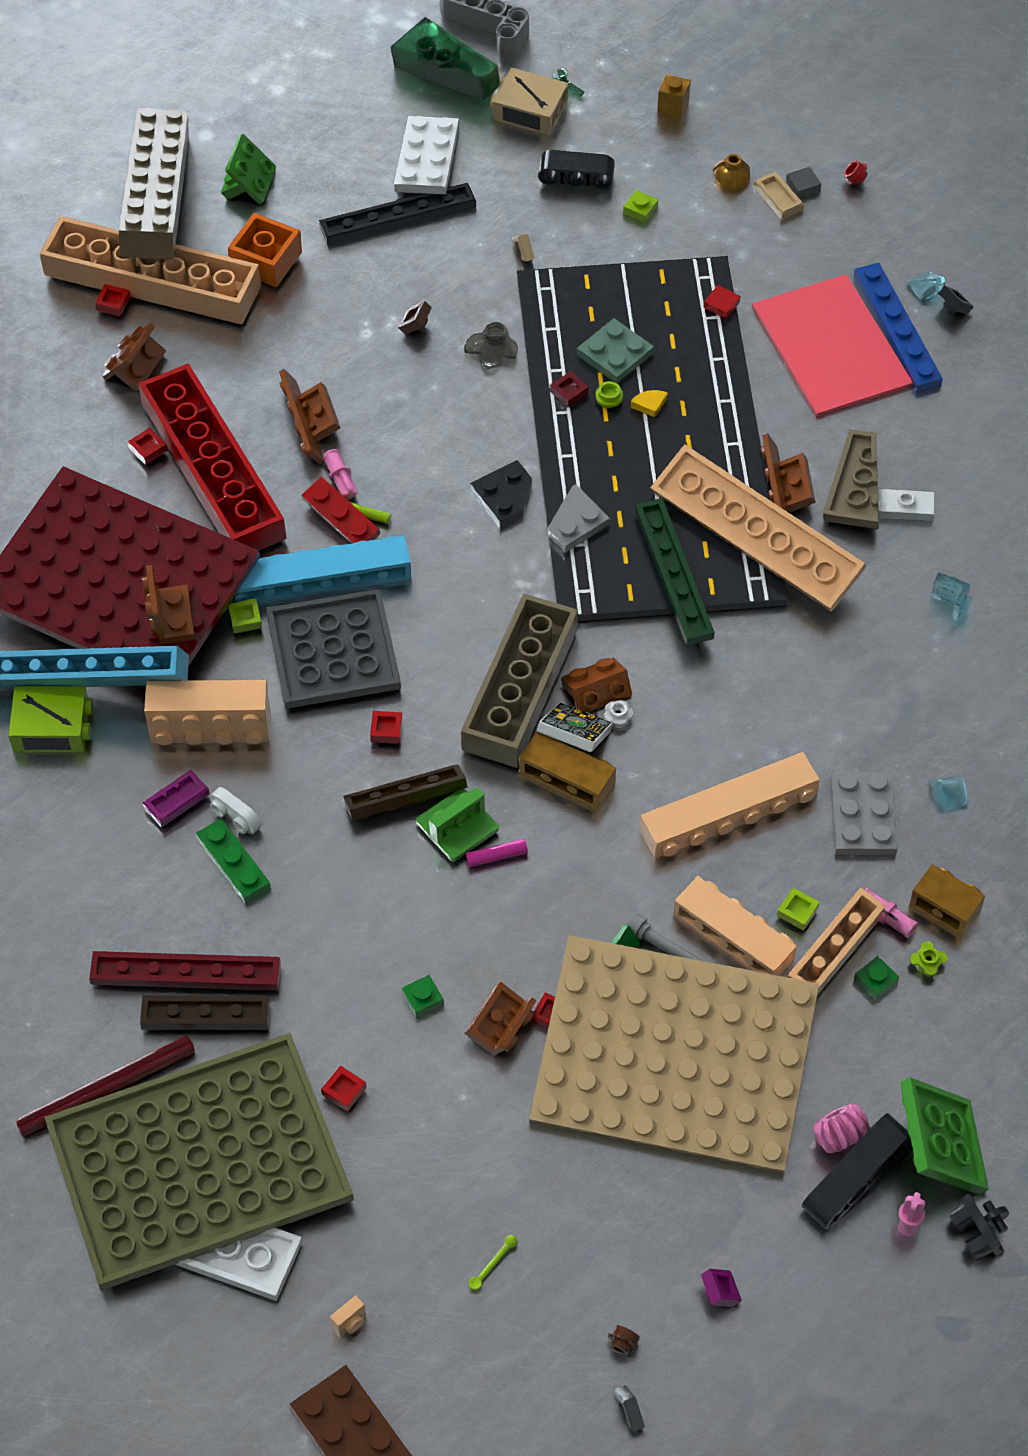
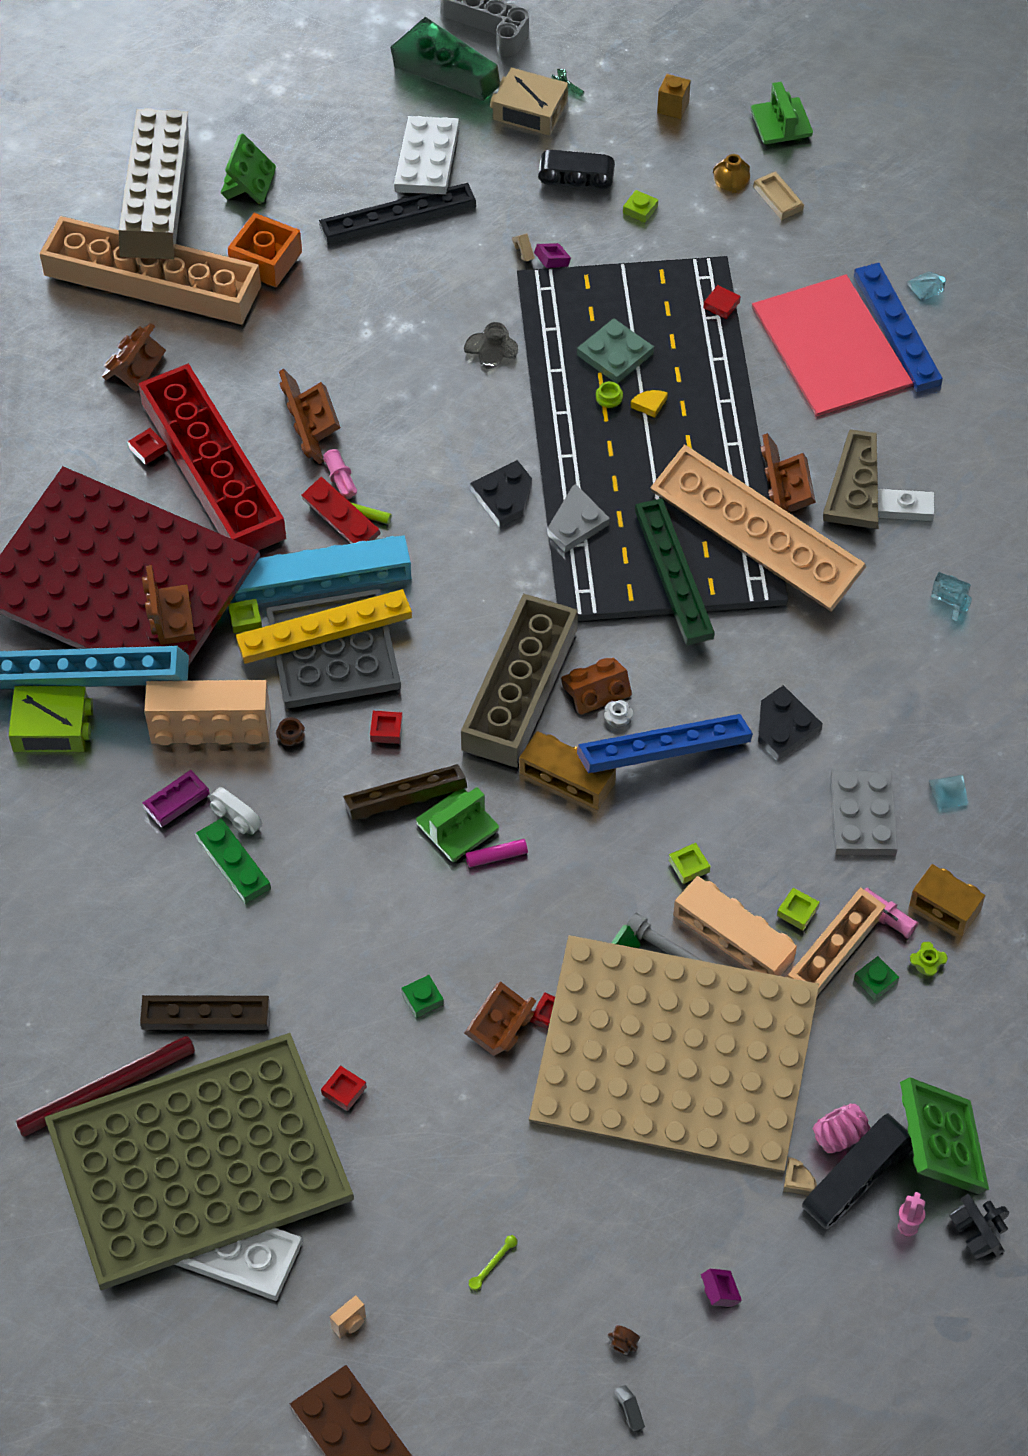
dark red plate [89,951,281,991] -> none
red plate [95,284,131,317] -> none
reddish brown plate [398,300,432,335] -> none
tile [537,702,613,752] -> none
dark red tile [550,371,589,408] -> none
light nougat brick [639,752,820,859] -> none
dark grey tile [786,166,821,198] -> none
red plate [844,160,868,185] -> none
black plate [938,286,974,315] -> none
none -> yellow plate [236,589,412,664]
none -> reddish brown plate [276,717,305,746]
none -> magenta plate [534,243,571,268]
none -> blue plate [577,714,753,774]
none -> lime plate [668,843,711,884]
none -> bright green bracket [751,81,813,144]
none -> black plate [758,685,823,761]
none -> tan tile [783,1157,817,1195]

